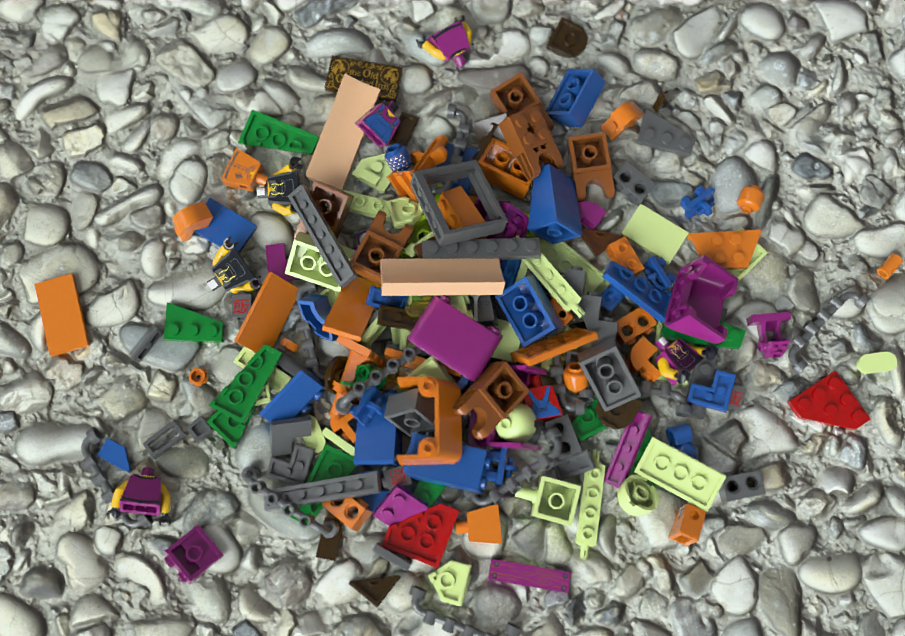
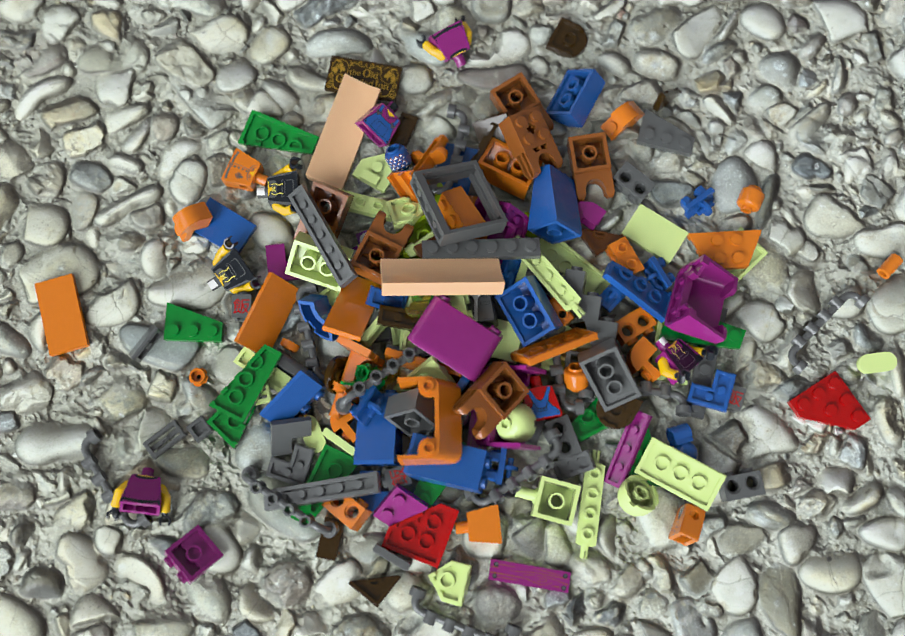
blue tile [97,438,132,473] -> none
magenta tile [746,312,791,358] -> none

